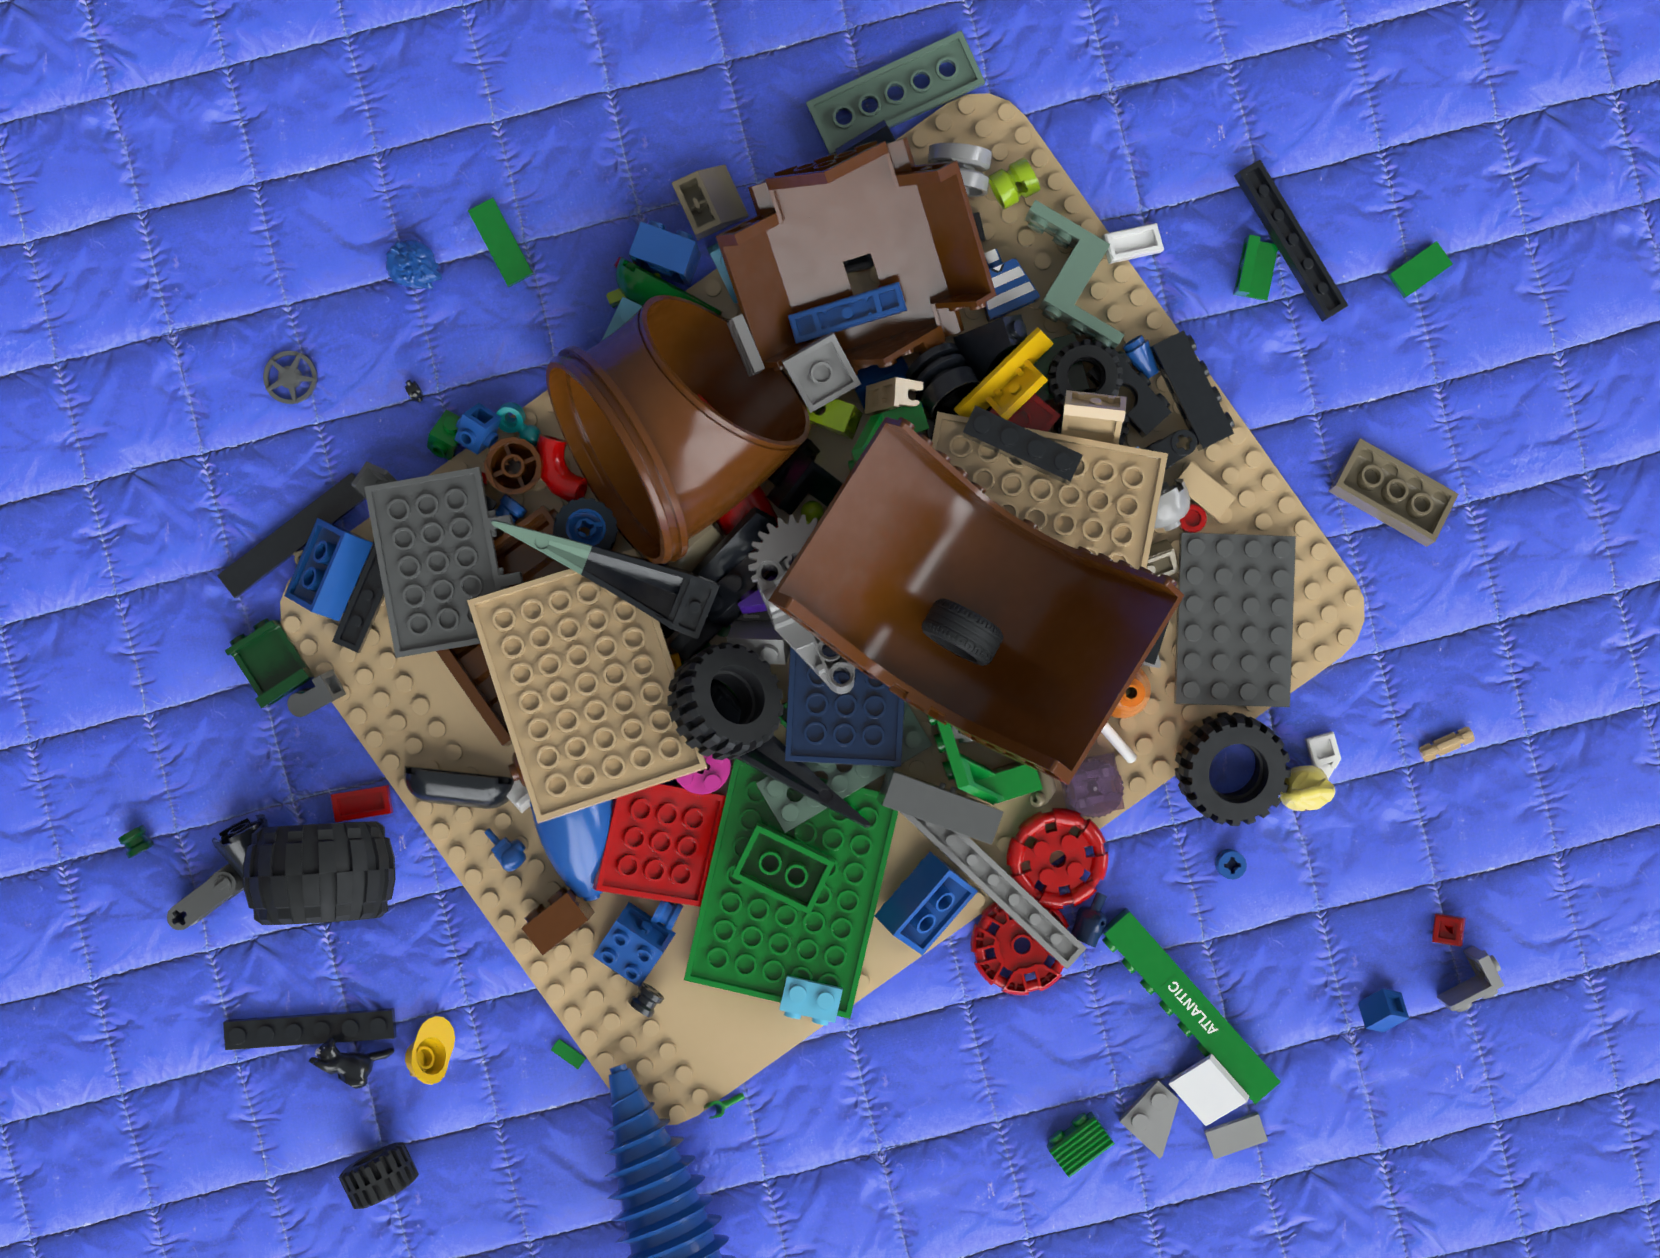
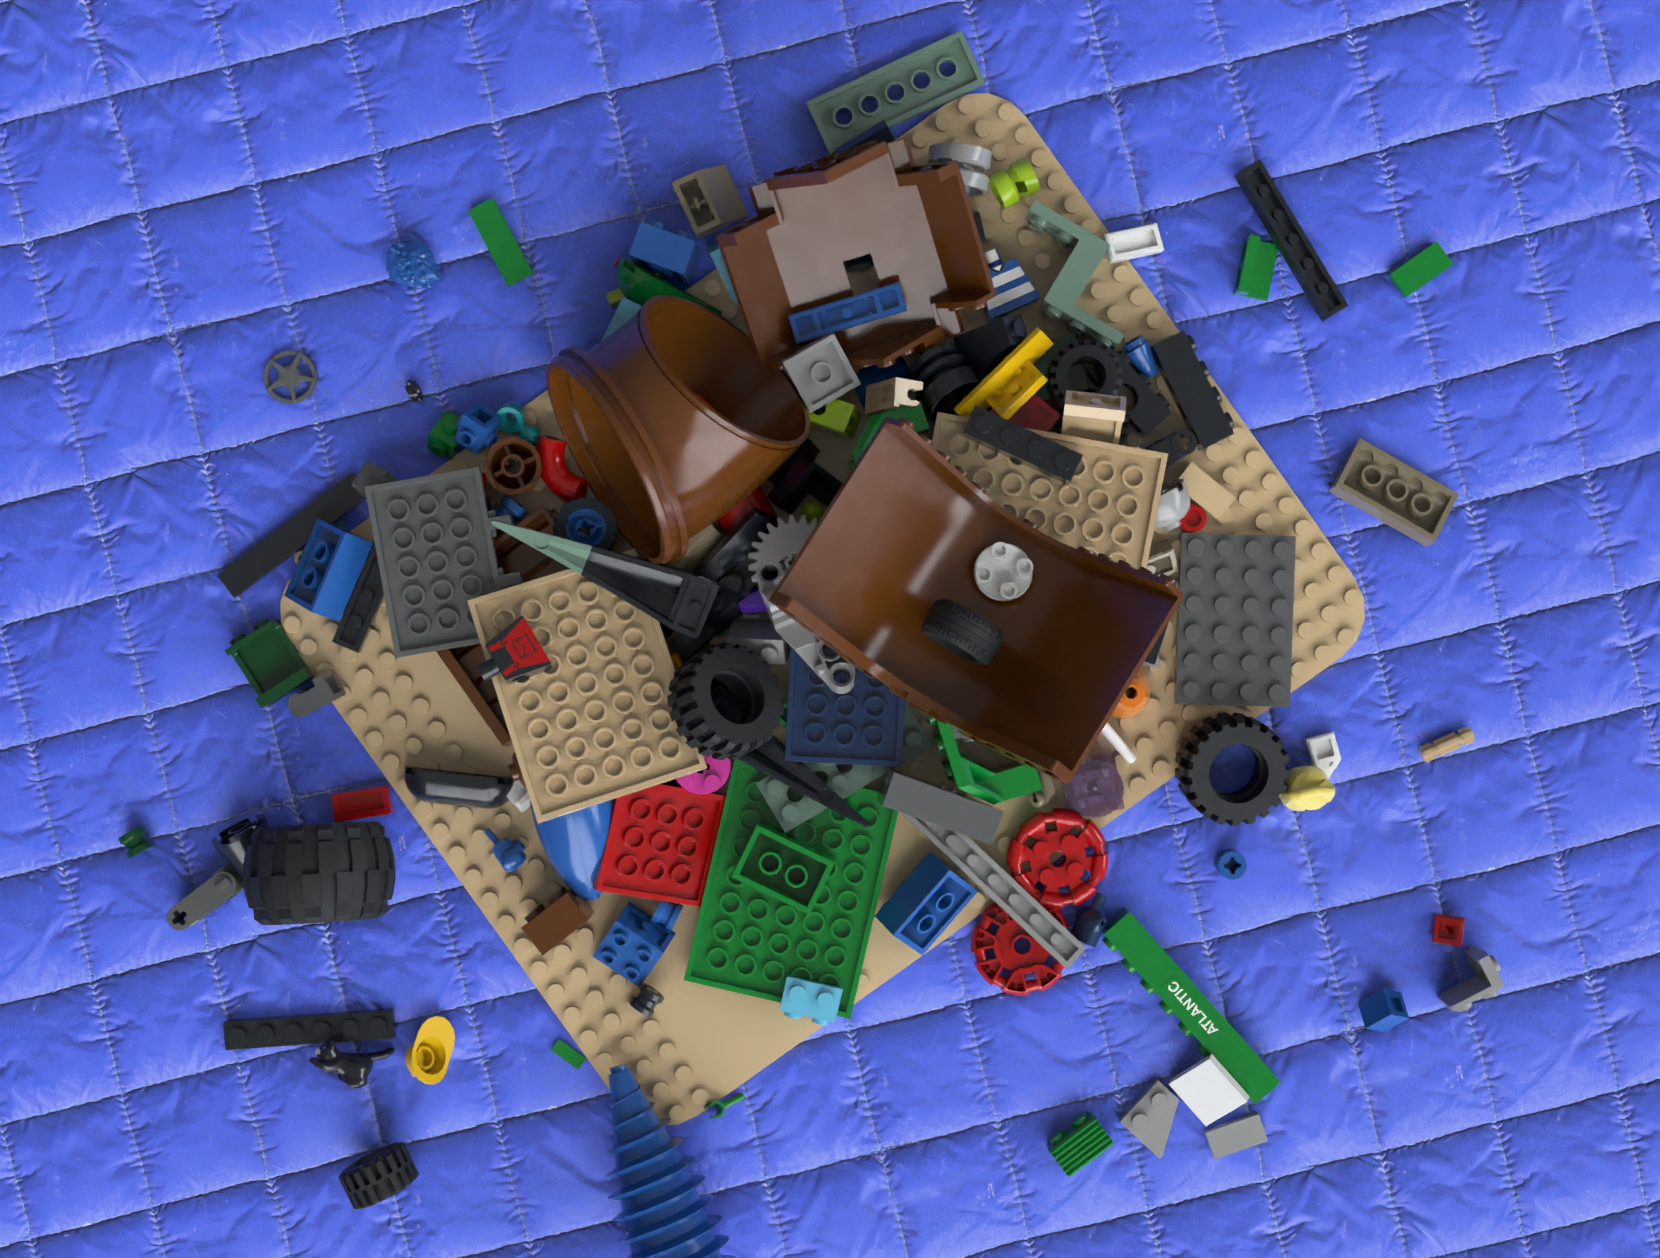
light grey tile [727,314,765,377] -> none
none -> torso [476,615,552,685]
none -> white dish [974,542,1033,601]

